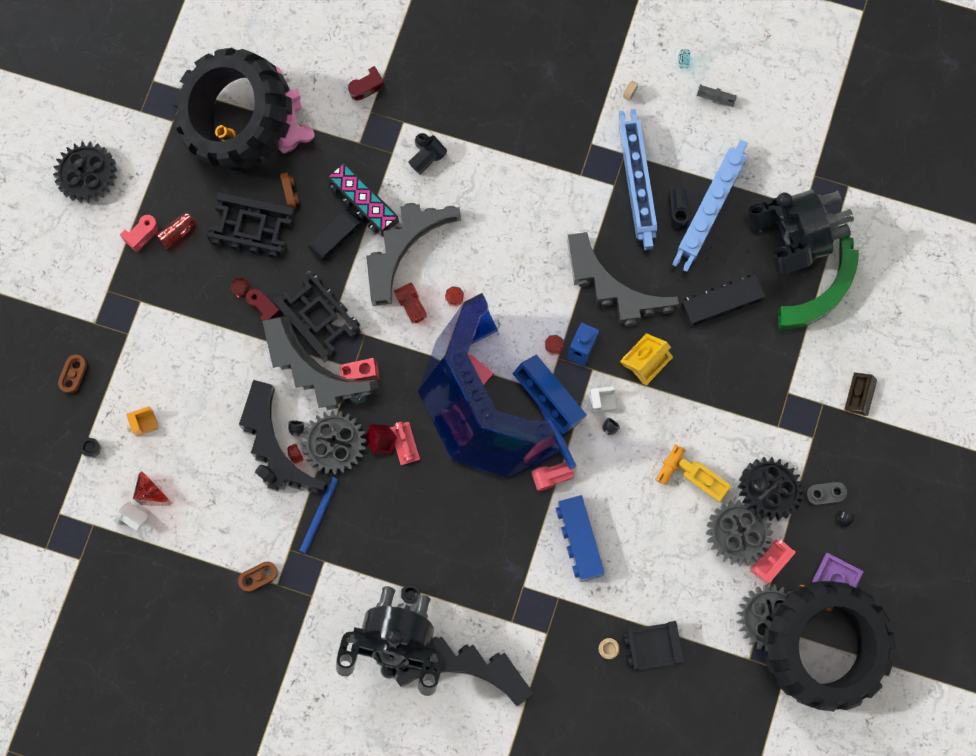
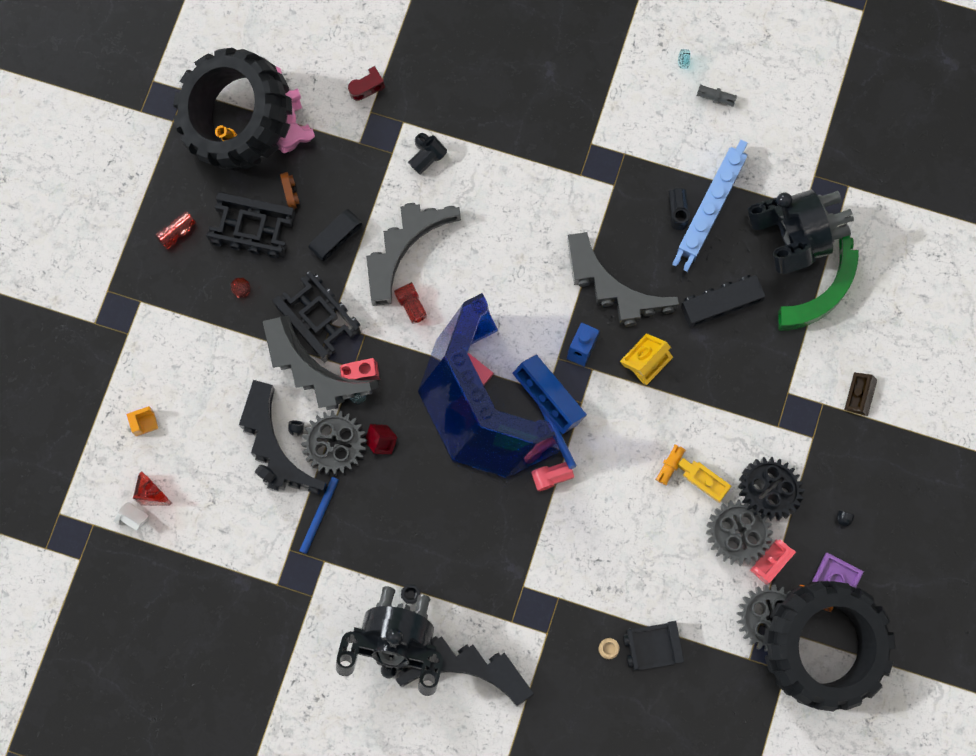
black gear [53,141,118,203] -> none
dark orange plate [58,354,87,394] -> none
black tile [80,437,101,458] -> none
coral leg [120,215,158,253] -> none
dark orange plate [238,562,278,592] -> none
dark red leg [246,289,282,323] -> none
clear red tile [287,444,304,464] -> none
brick [328,163,399,237] -> none
coral hinge [390,422,420,465] -> none
clear red tile [445,286,464,307] -> none
clear red tile [545,335,564,355] -> none
blue brick [555,495,605,582] -> none
white panel [590,386,616,413] -> none
black hinge [602,418,620,435] -> none
light blue hinge [619,109,657,250] -> none
tan tile [623,81,639,101] -> none
dark grey plate [805,482,847,506] -> none

